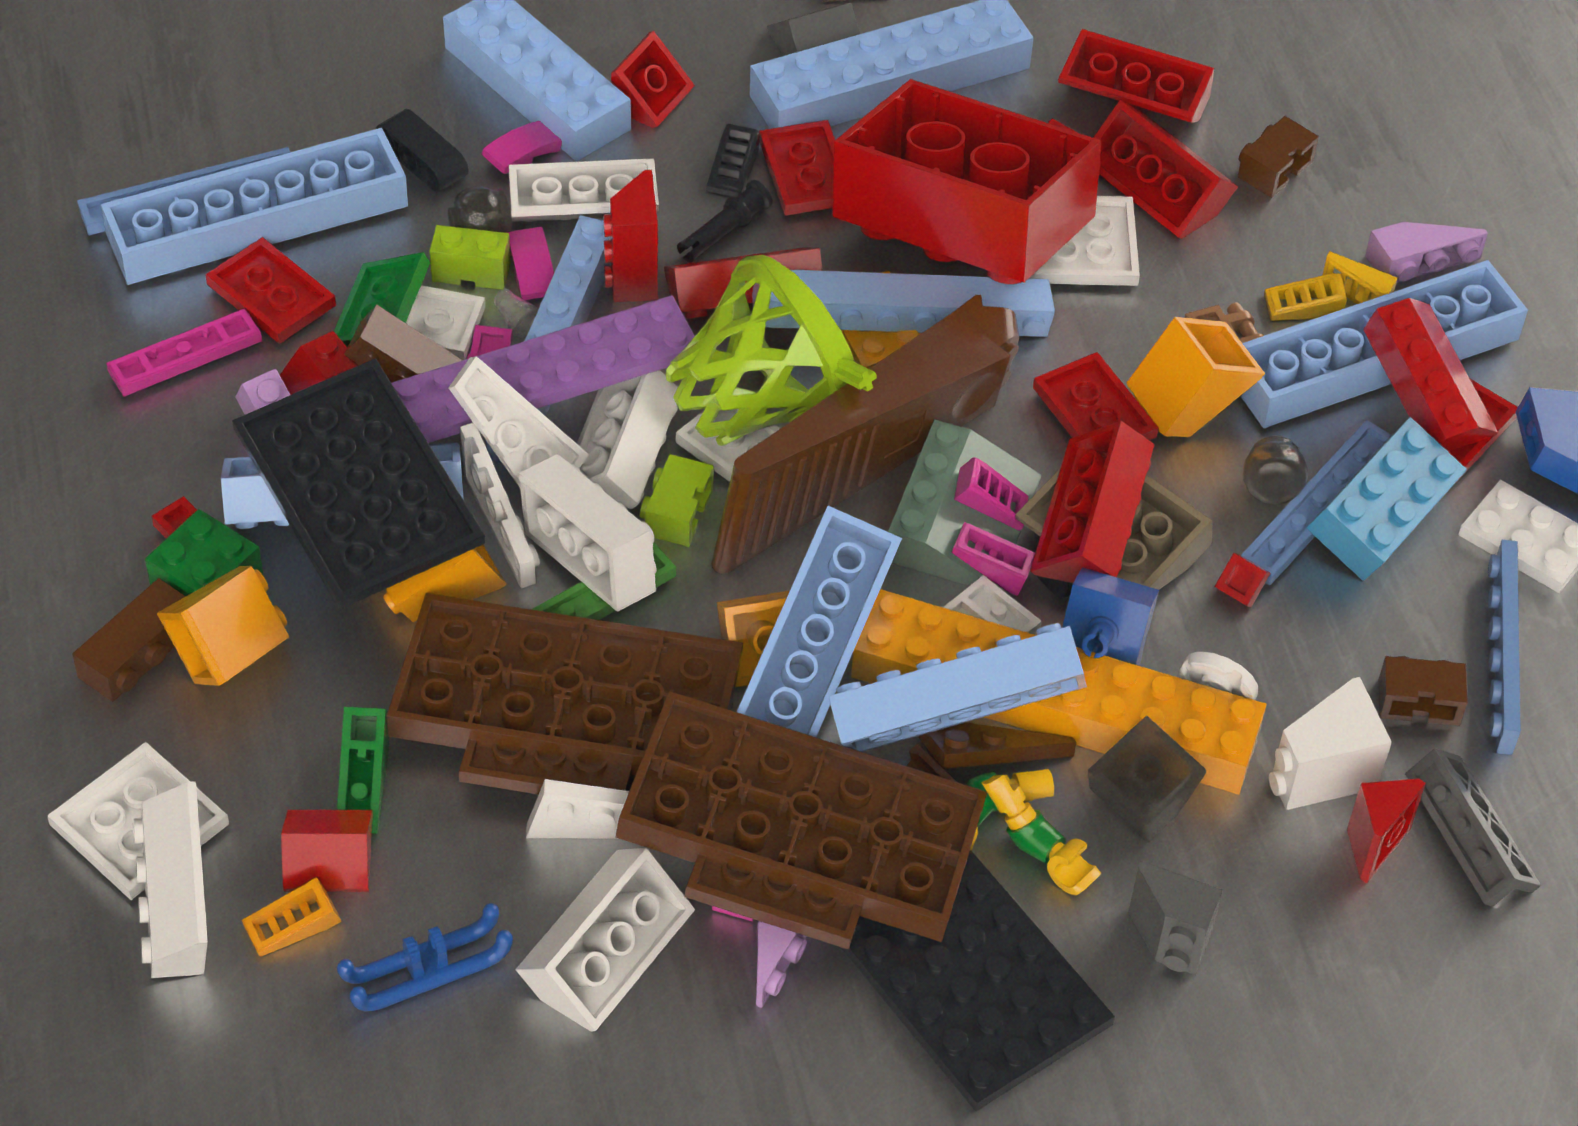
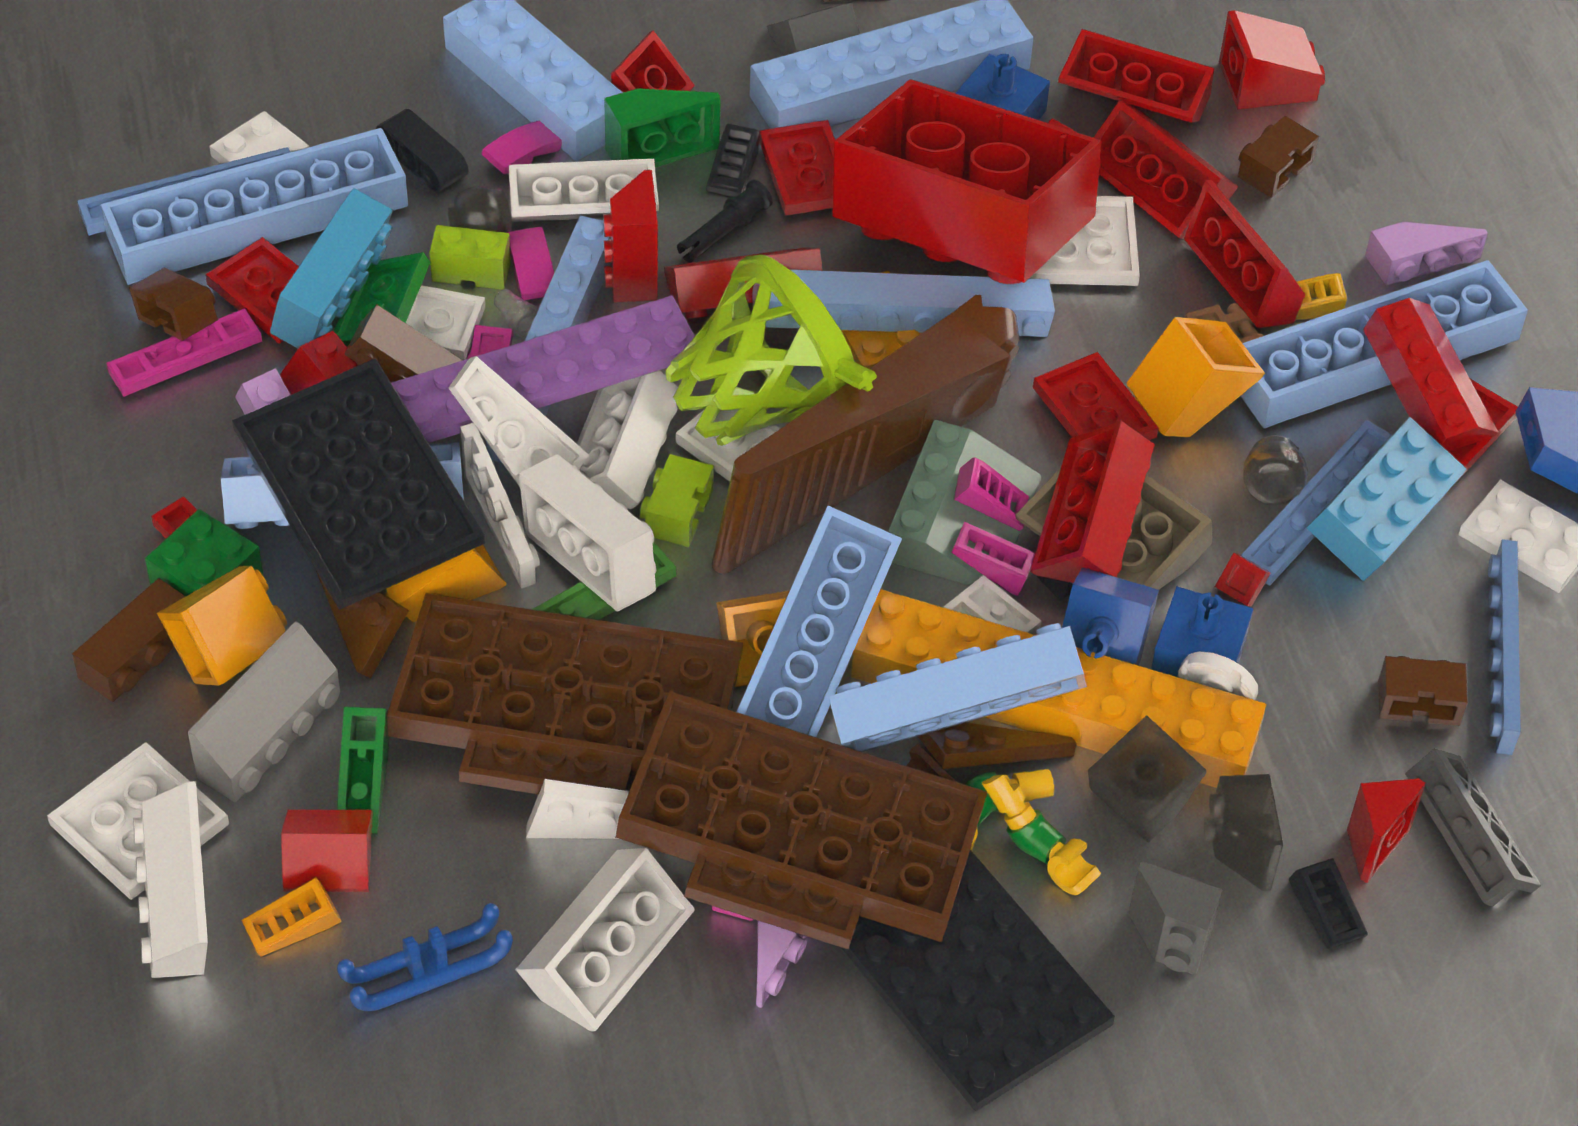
white slope [1269,677,1392,810] -> none
yellow slope [1323,251,1398,304] -> none
none -> reddish brown brick [129,267,218,341]
none -> light grey slope [188,621,340,803]
none -> white wing [209,111,309,164]
none -> dark azure brick [270,188,393,348]
none -> reddish brown wing [316,571,409,678]
none -> green slope [604,88,721,167]
none -> blue brick [956,54,1050,120]
none -> blue brick [1151,586,1254,677]
none -> red slope [1184,180,1305,328]
none -> clear smoke slope [1204,774,1283,891]
none -> red slope [1219,10,1325,110]
none -> black slope [1288,858,1368,949]

